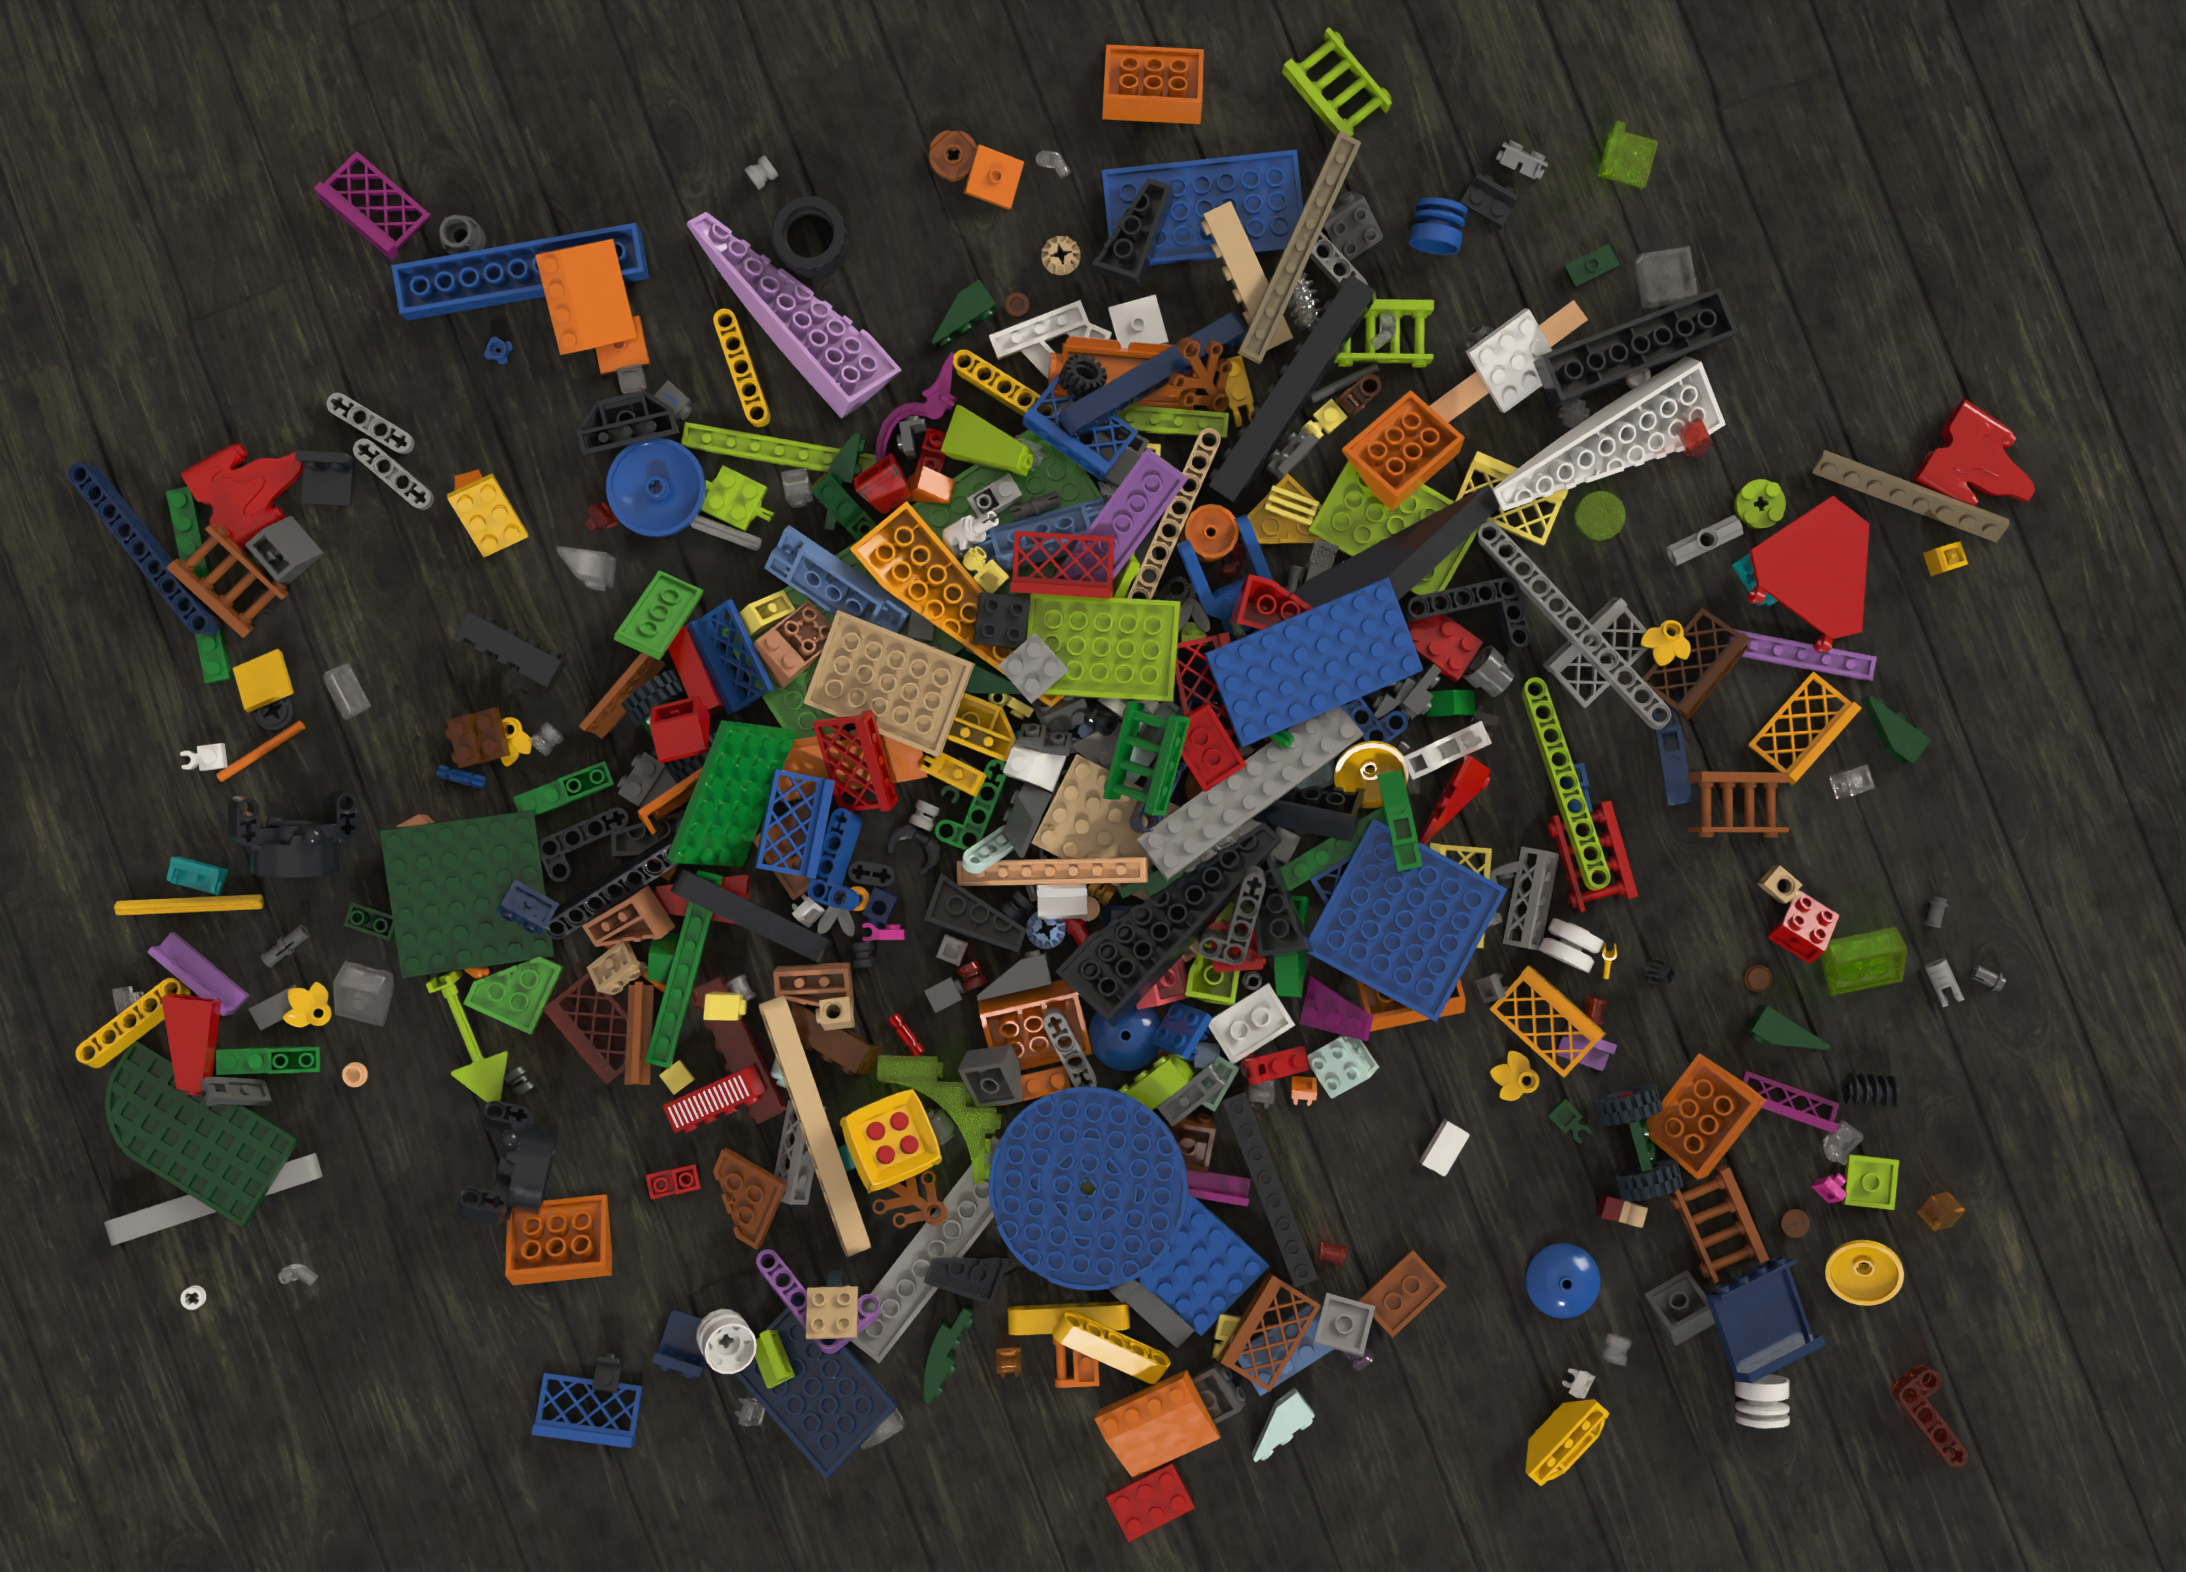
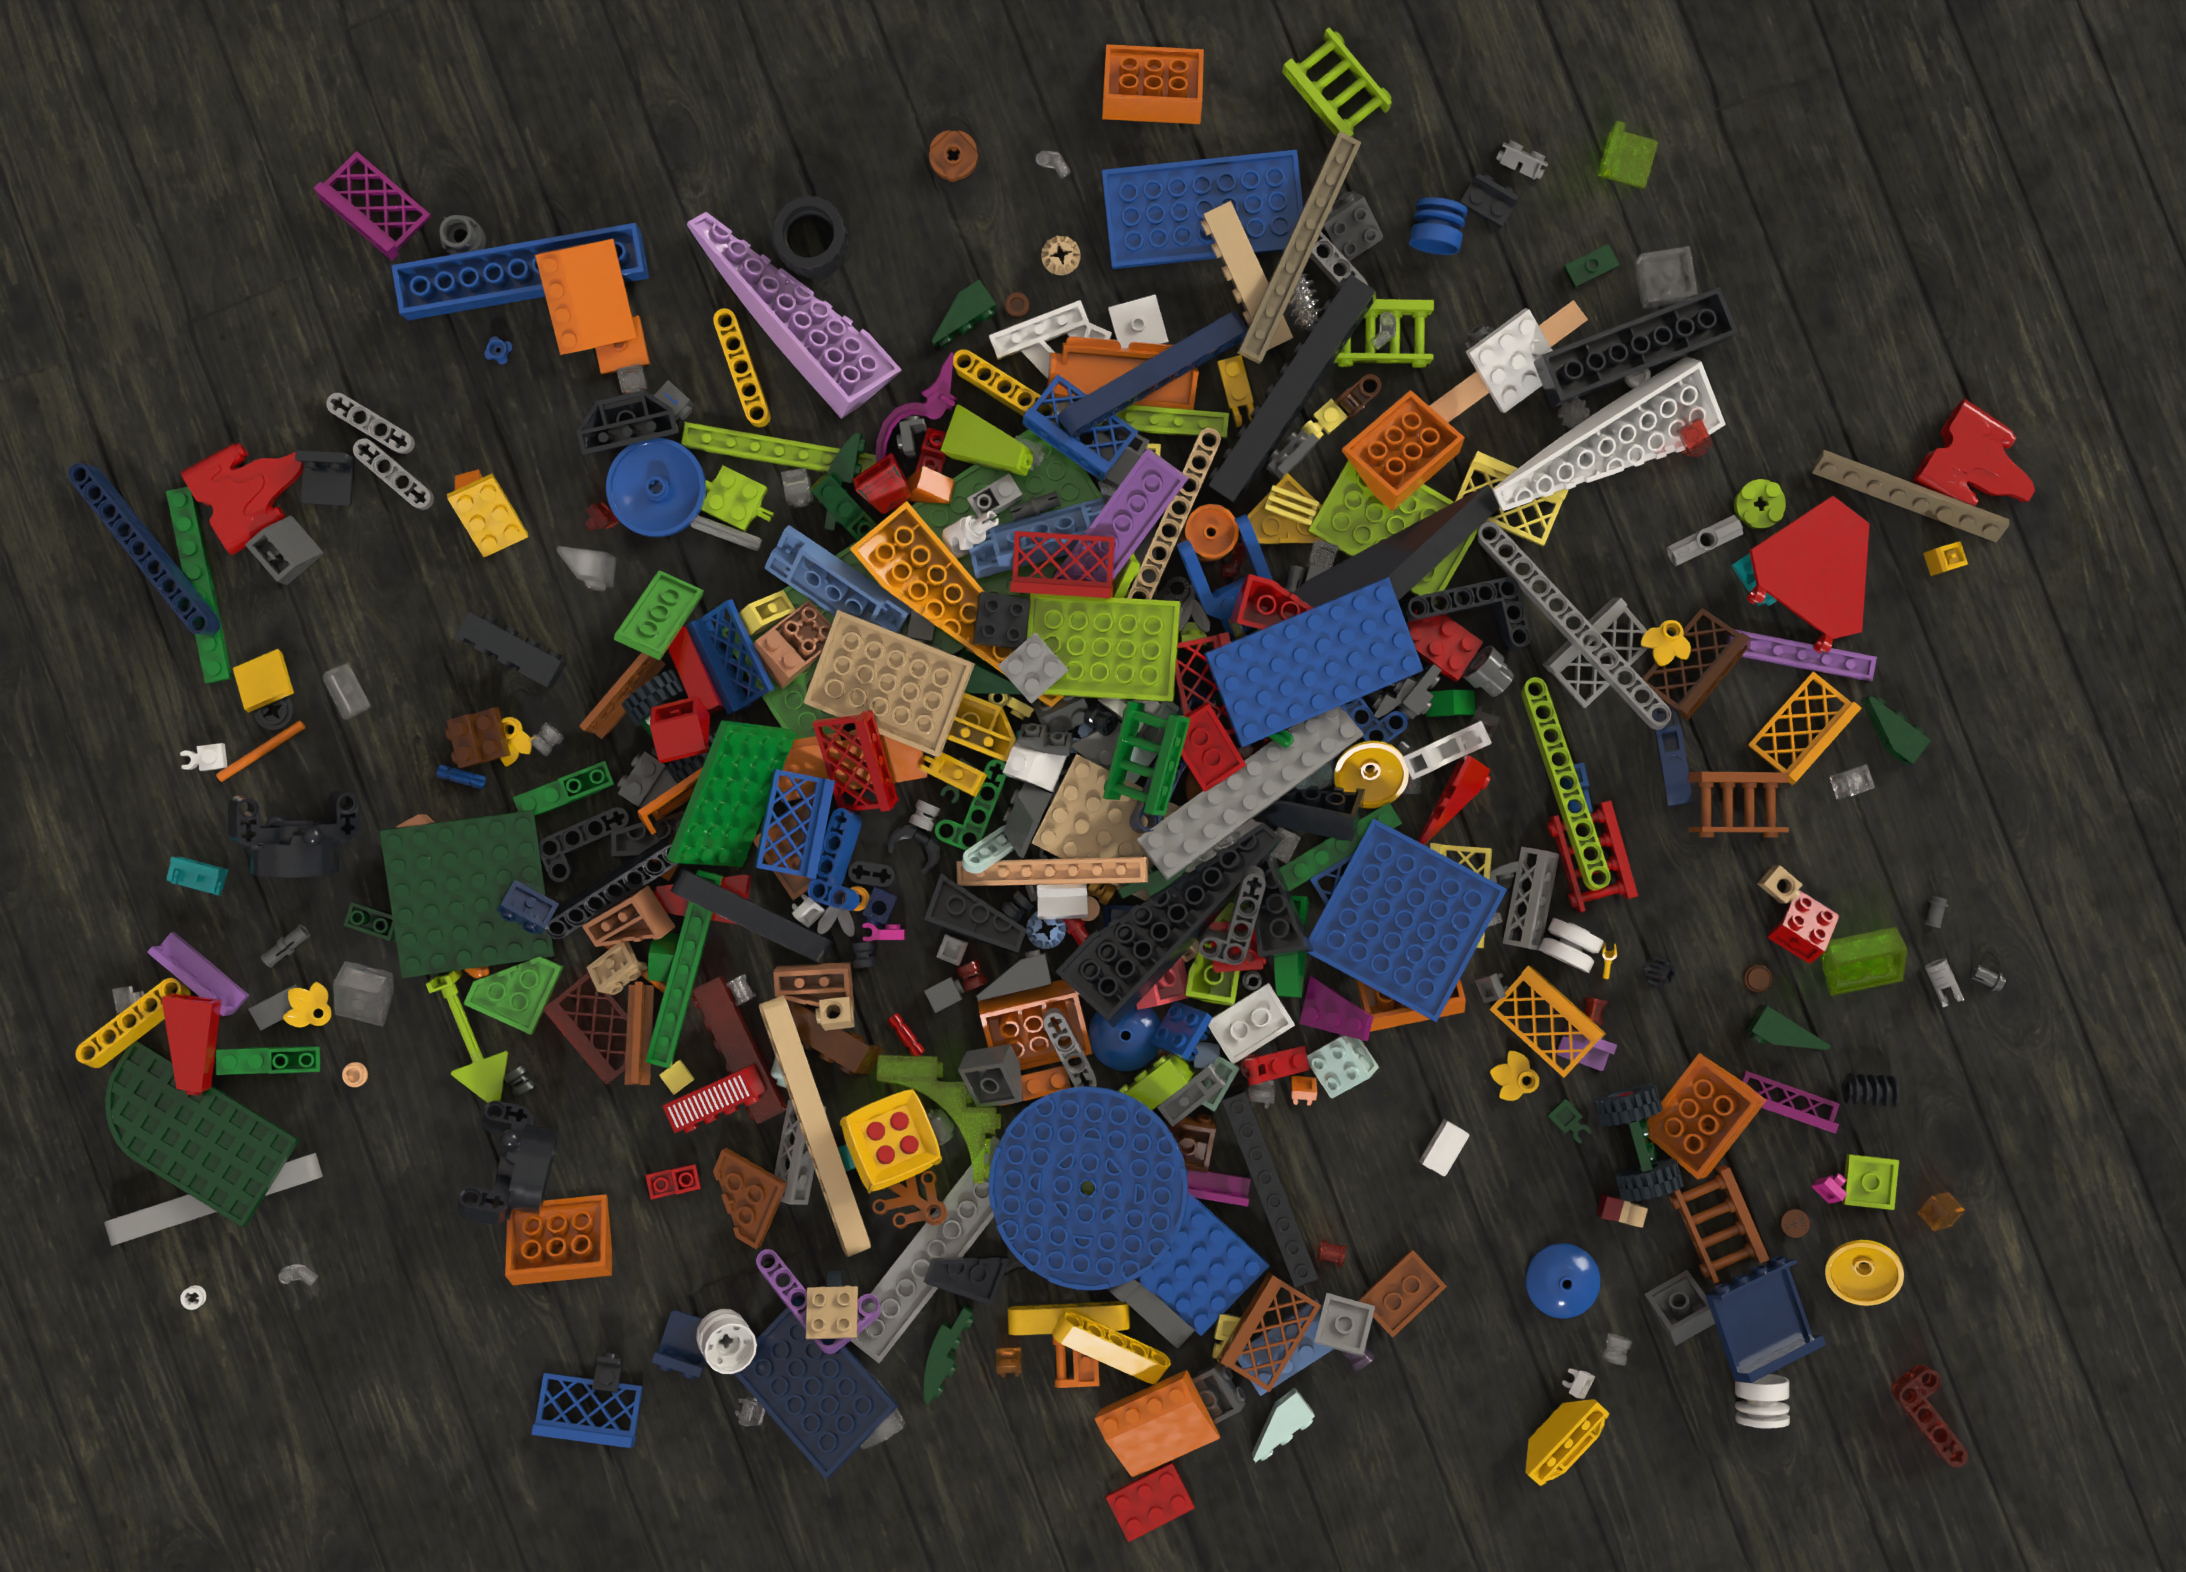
yellow axle [114,894,264,915] -> none
dark orange fence [166,524,289,638] -> none
dark grey plate [200,1077,272,1106] -> none
light yellow slope [703,991,747,1020] -> none
light grey wheel [744,155,779,190] -> none
lime panel [755,1330,795,1389] -> none
orange plate [963,145,1024,210] -> none
light yellow plate [963,546,1009,593] -> none
black tyre [1059,353,1108,399] -> none
black wedge [1092,178,1174,287] -> none
dark orange plant [1169,337,1232,412] -> none
dark grey bar [1310,363,1379,403] -> none
green slope [1376,770,1422,872] -> none
clear neon green tile [1575,491,1626,541] -> none
clear bracket [1823,1120,1863,1165] -> none

